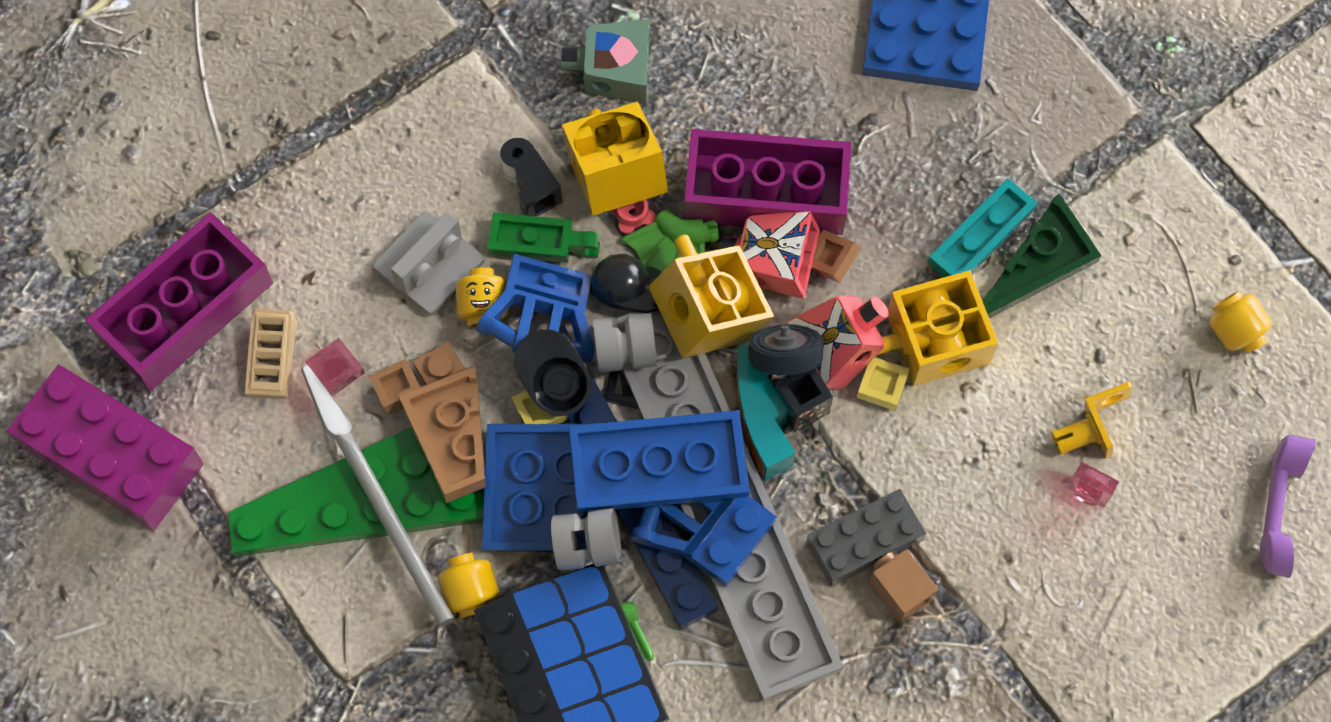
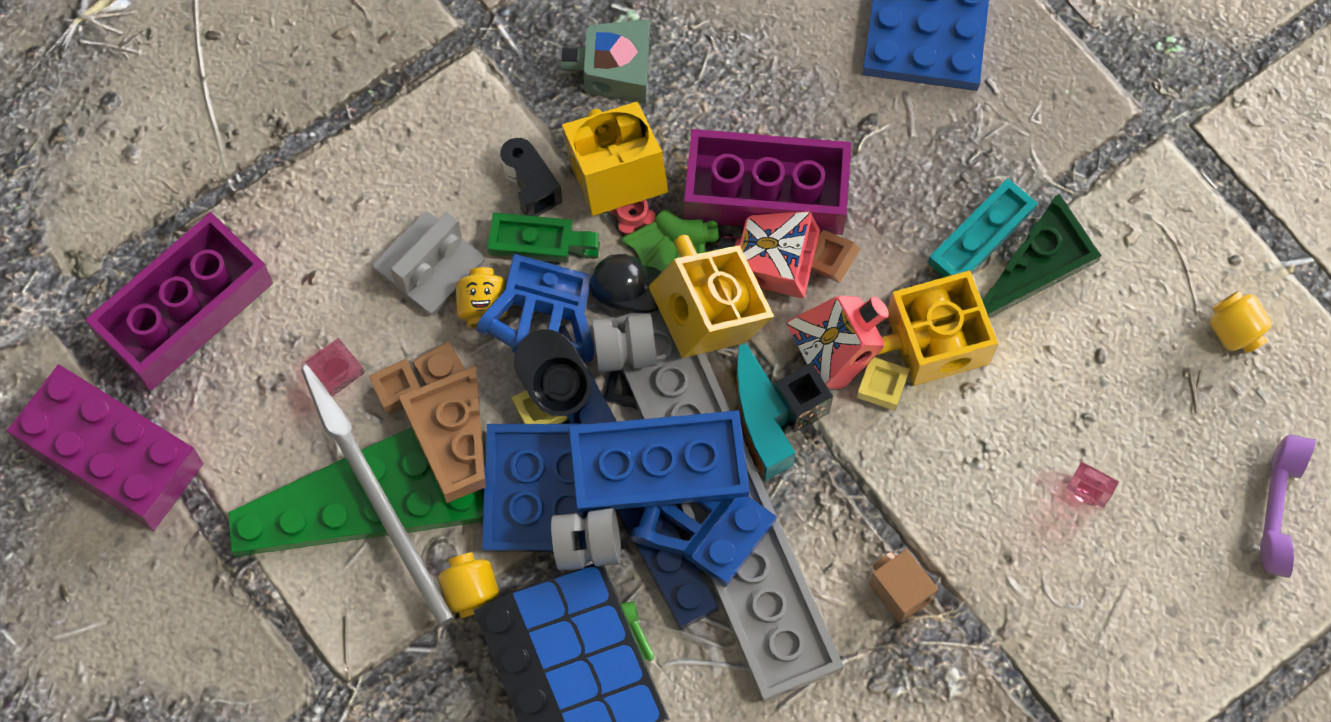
tan slope [245,309,298,399] -> none
black wheel [748,324,823,375] -> none
dark grey piece [806,489,926,587] -> none
yellow bracket [1051,382,1132,458] -> none

